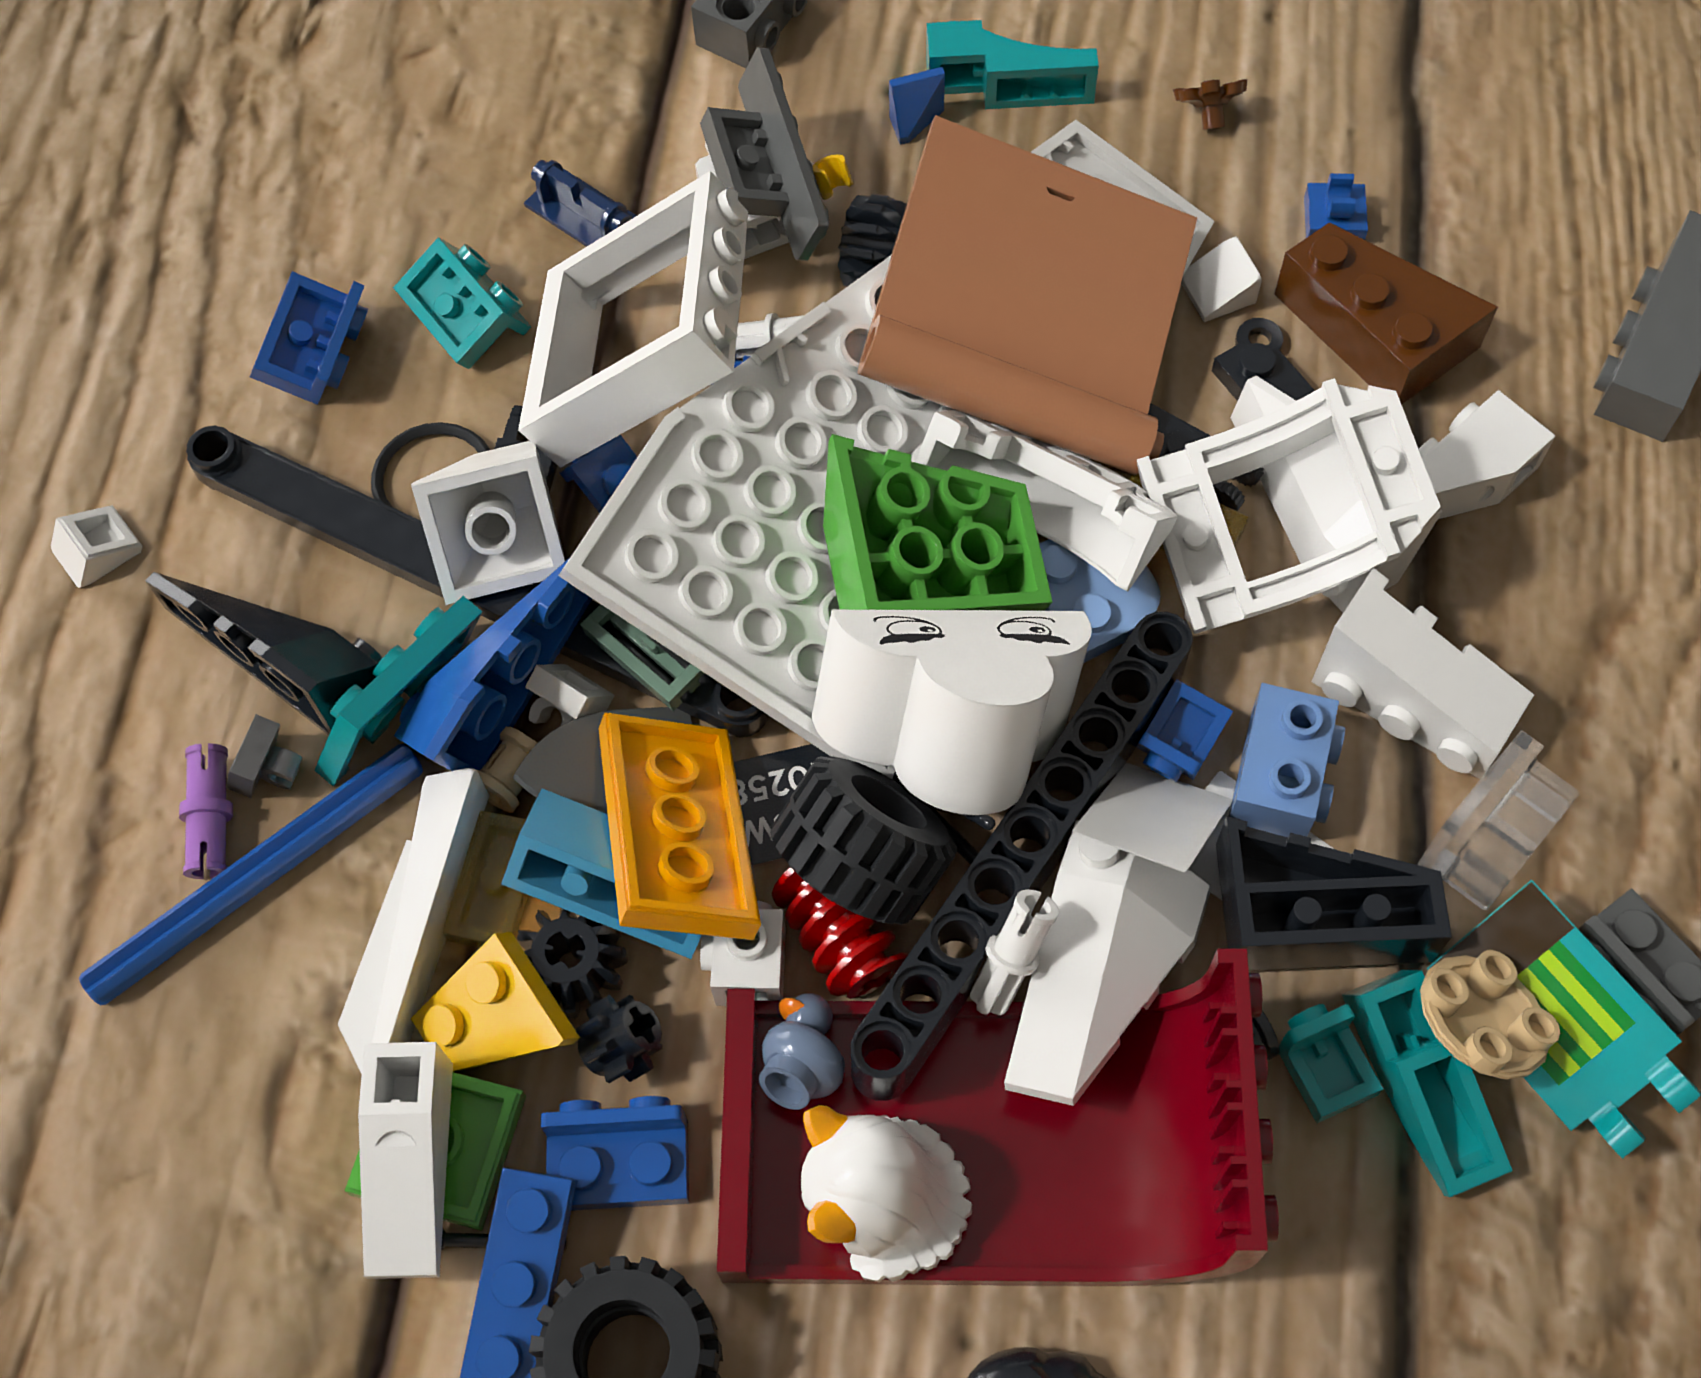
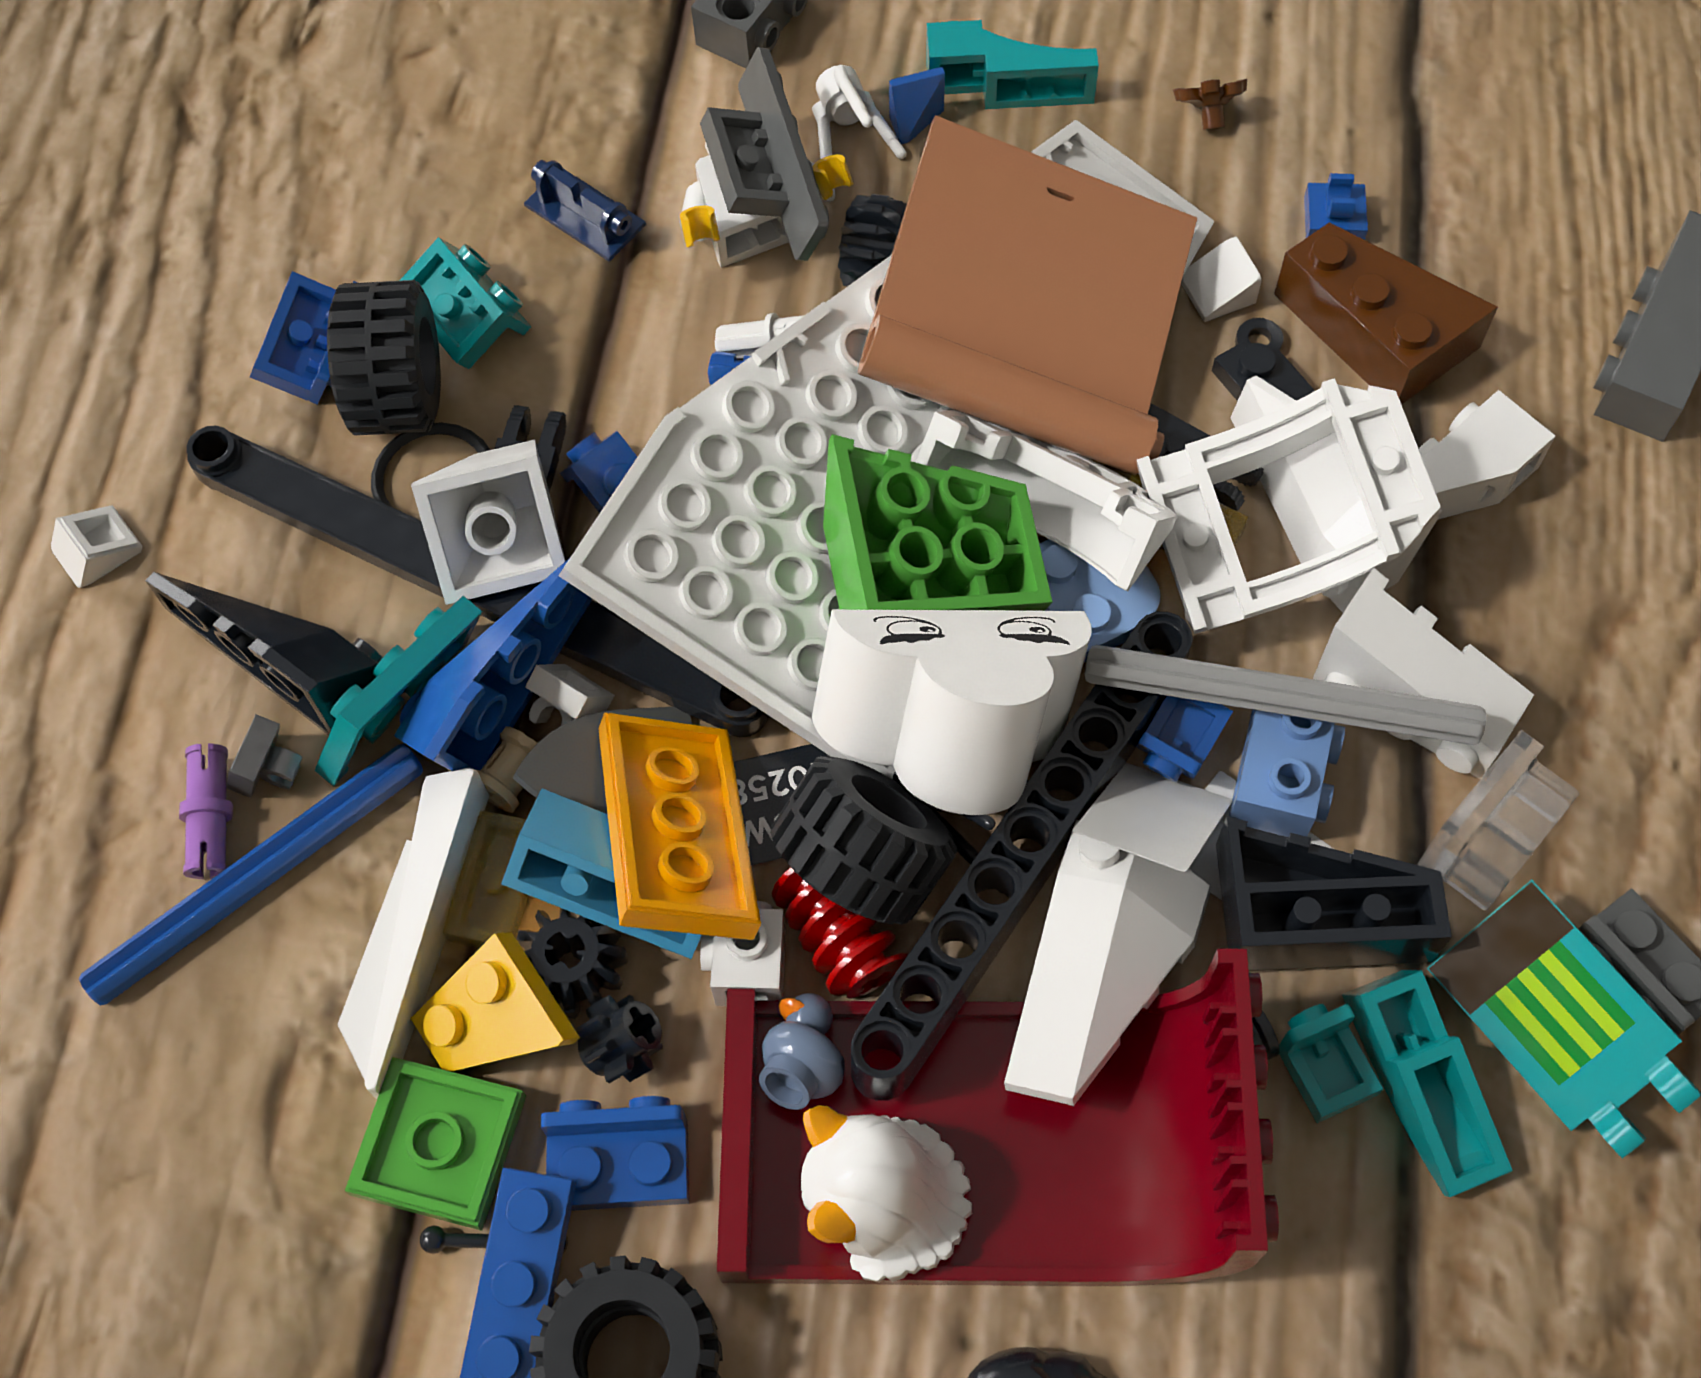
white slope [358,1042,453,1279] -> none
white window [518,171,749,468] -> none
sand green tile [580,604,704,711] -> none
white axle [970,889,1059,1015] -> none
tan dish [1420,950,1560,1080] -> none
none -> black tyre [327,280,441,436]
none -> white plant [812,65,907,202]
none -> light grey axle [1085,645,1486,745]

